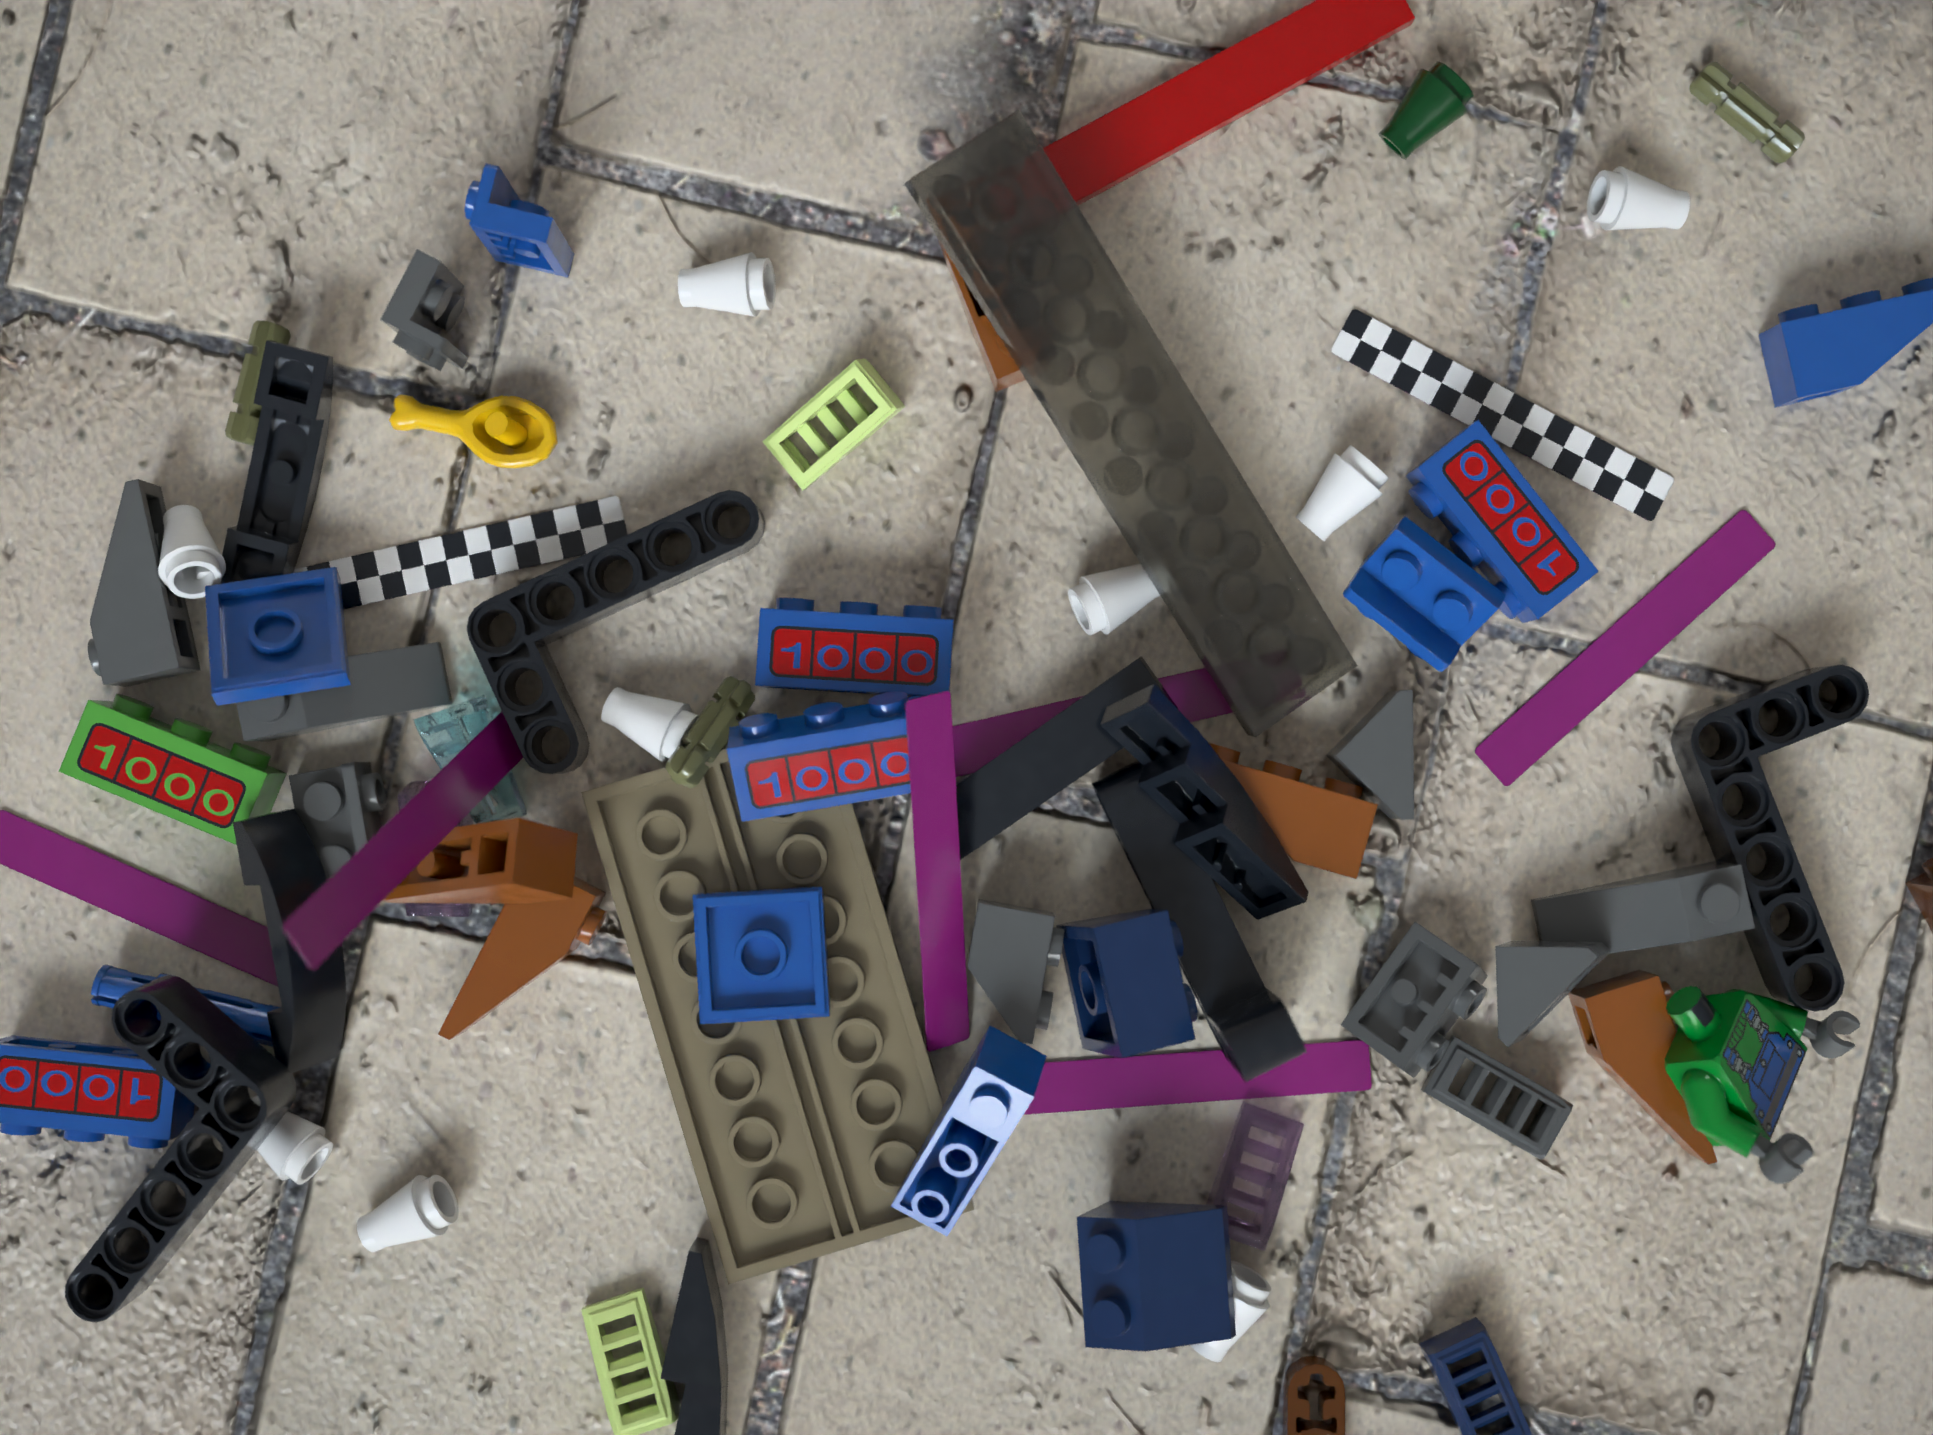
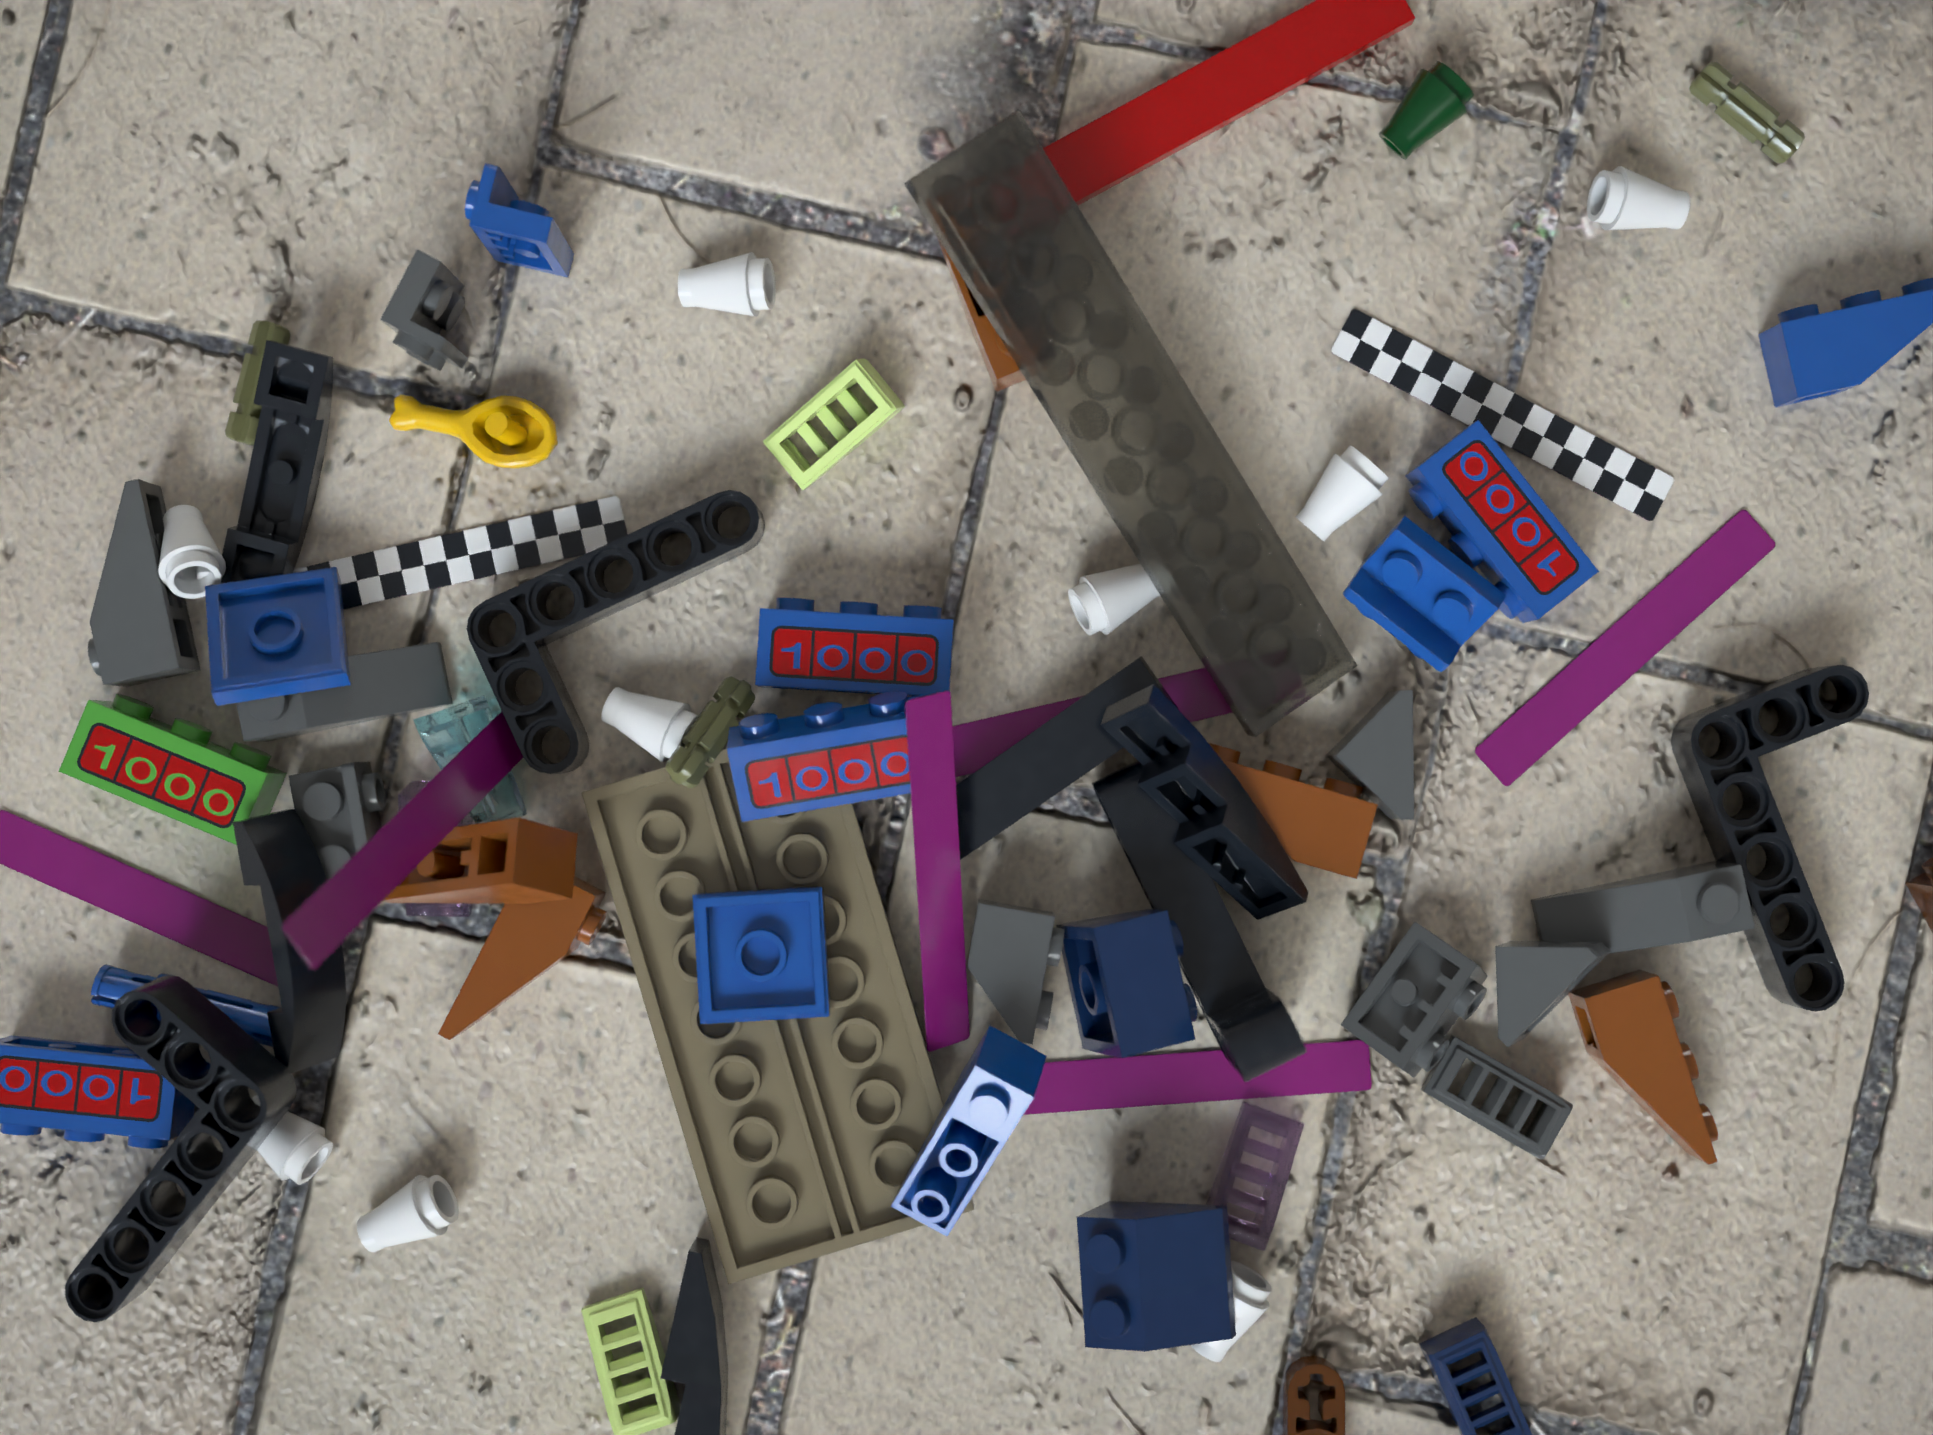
torso [1664,986,1860,1184] -> none

